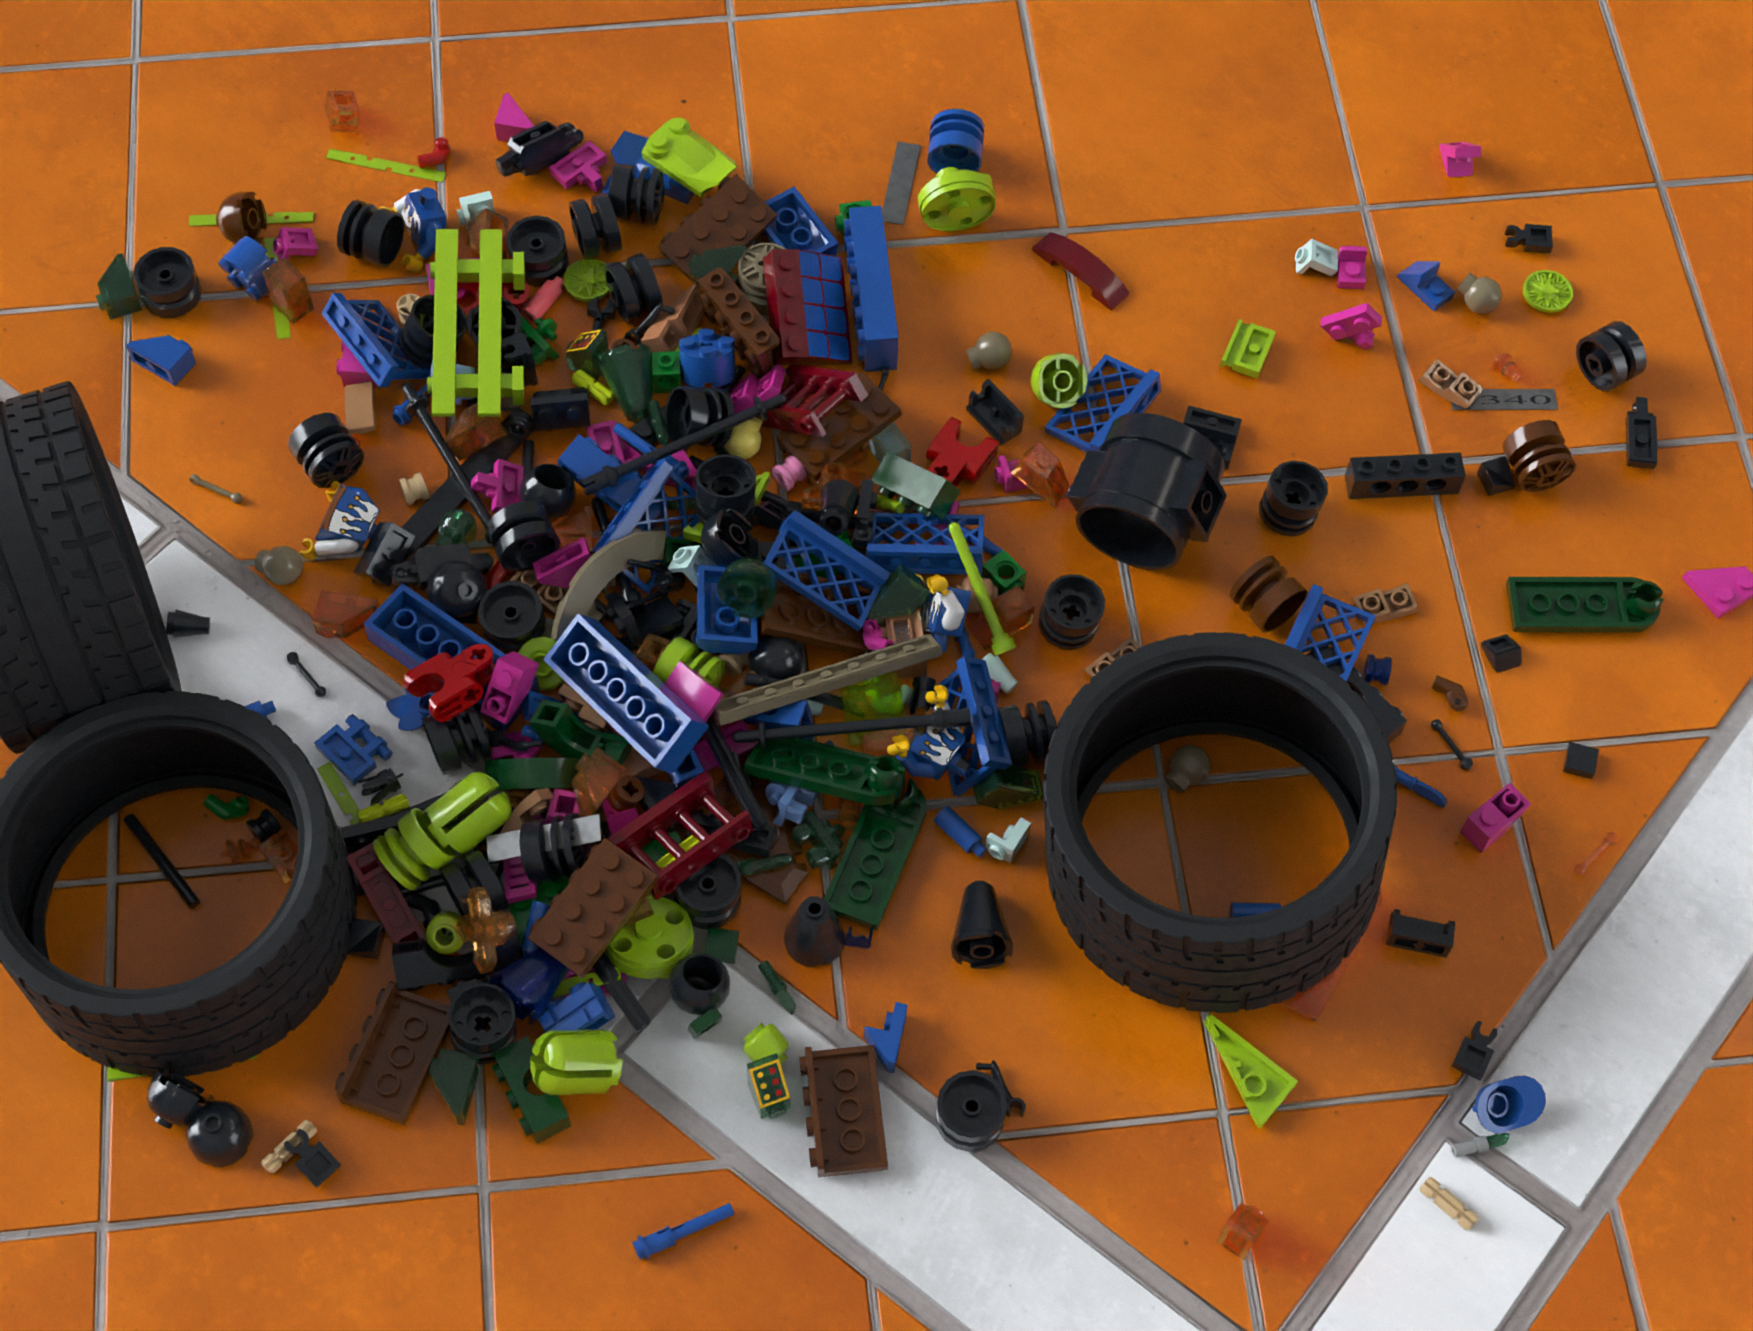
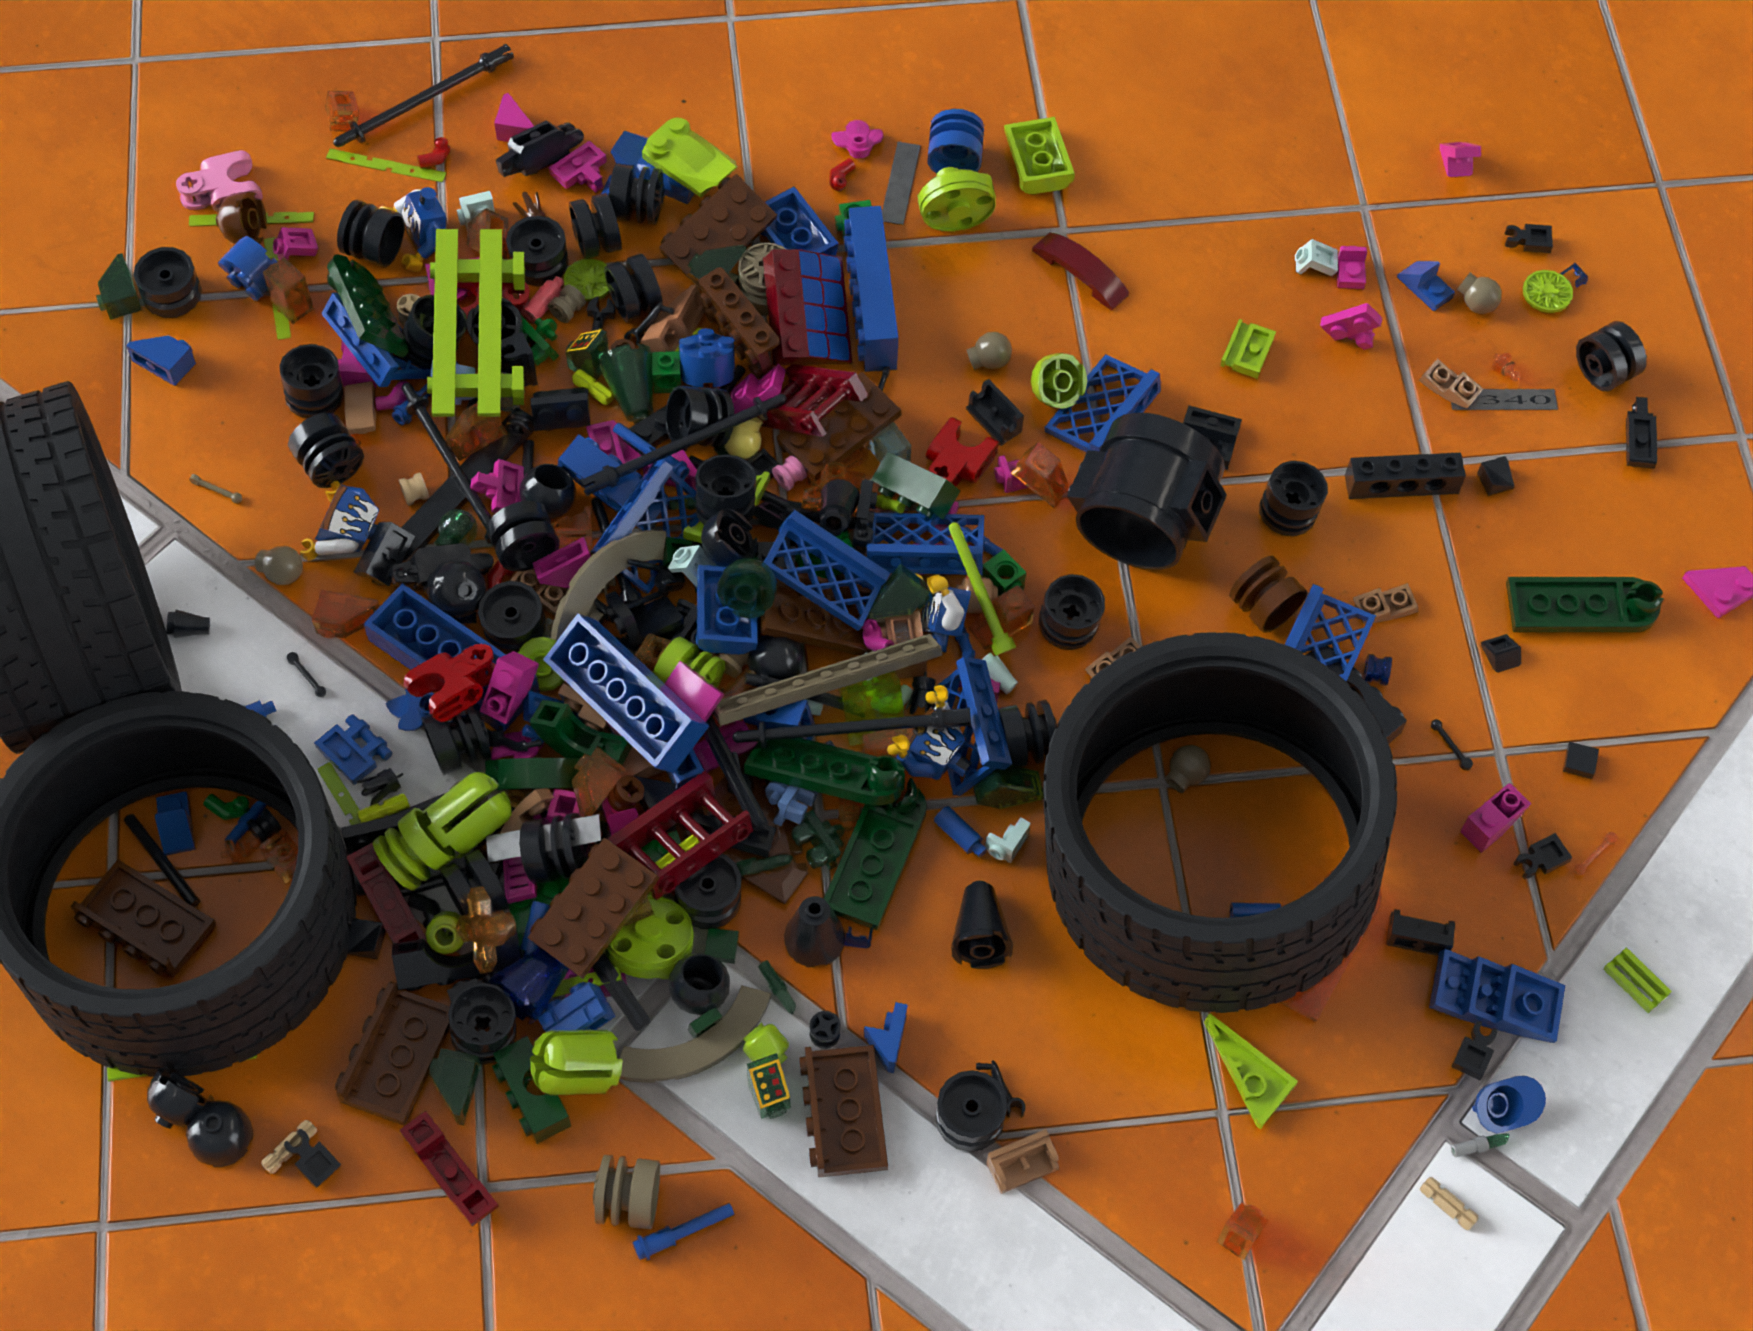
clear green piece [648,400,668,445] -> none
blue piece [1395,766,1447,807] -> none
reddish brown arm [1432,675,1468,711] -> none
reddish brown wheel [1503,420,1576,492] -> none
none -> reddish brown bracket [71,859,217,978]
none -> blue slope [155,791,196,856]
none -> bright pink piece [176,150,262,212]
none -> blue piece [224,801,267,847]
none -> black wheel [279,344,344,419]
none -> dark green plate [327,254,409,358]
none -> black bar [333,43,514,147]
none -> dark pink arm [375,381,409,411]
none -> dark red slope [400,1111,499,1227]
none -> reddish brown piece [513,192,546,218]
none -> dark tan wheel [548,285,586,323]
none -> dark tan wheel [593,1154,660,1229]
none -> dark tan tile [619,985,771,1083]
none -> black tile [747,448,781,480]
none -> black wheel [809,1011,841,1049]
none -> red arm [829,158,856,191]
none -> dark pink plate [831,120,883,158]
none -> medium nougat hinge [986,1129,1059,1194]
none -> lime slope [1004,117,1075,194]
none -> blue slope [1429,949,1566,1043]
none -> black plate [1513,833,1572,879]
none -> clear blue piece [1560,263,1588,287]
none -> lime tile [1603,947,1672,1013]

